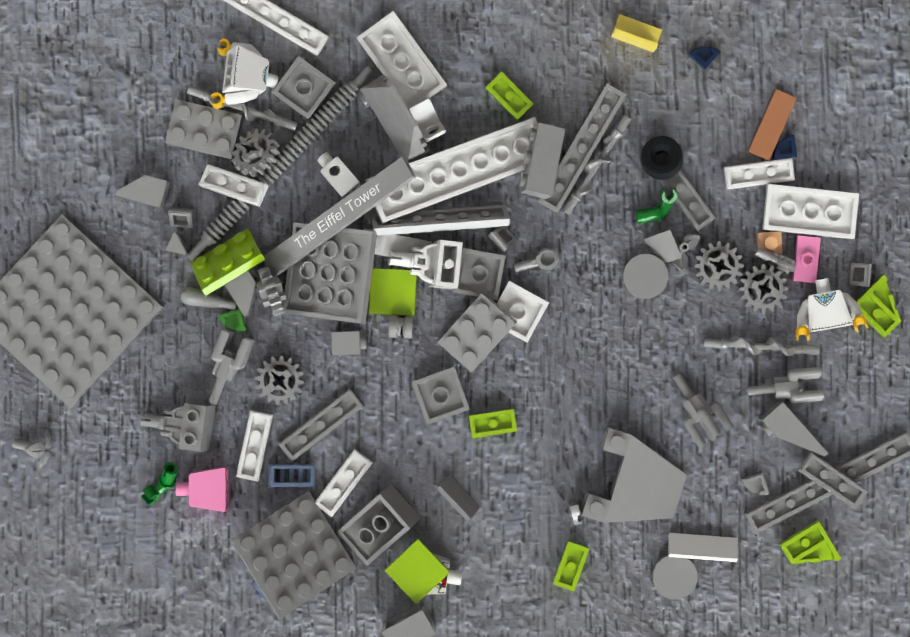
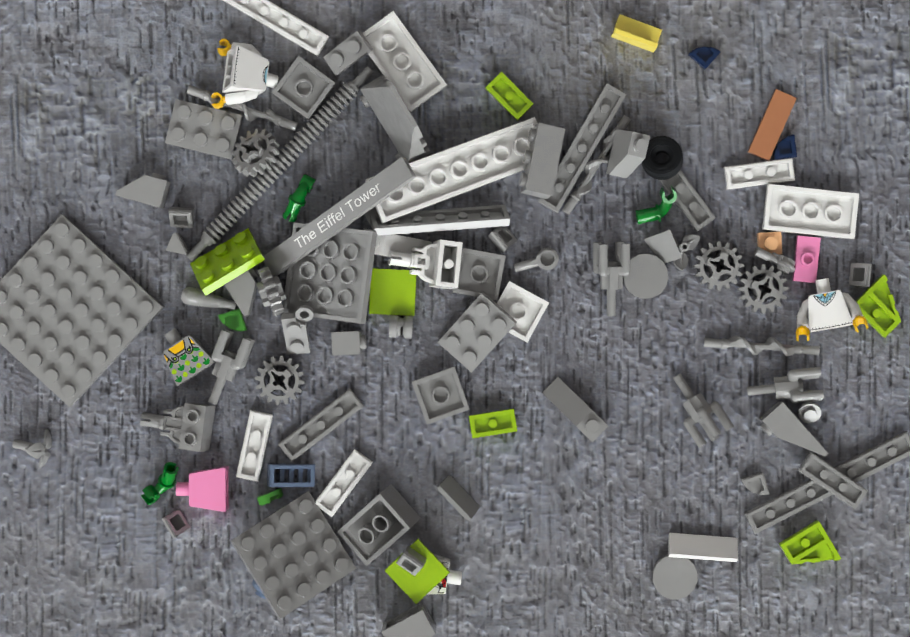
white tile [198,164,269,207] -> none
white torso [317,152,362,199] -> none
white bracket [409,98,446,142] -> none
lime plate [552,540,590,592] -> none
light grey tile [568,502,583,526] -> none
light grey wedge [580,426,687,523] -> none
none -> light grey slope [162,508,191,538]
none -> light grey torso [163,328,216,386]
none -> bright green tile [257,488,284,506]
none -> light grey hinge [281,305,314,355]
none -> green piece [282,174,316,222]
none -> light grey plate [323,30,373,76]
none -> light grey slope [396,546,427,576]
none -> light grey slope [542,377,608,442]
none -> light grey plant [593,241,630,316]
none -> light grey slope [606,129,650,179]
none -> light grey plate [798,401,821,423]

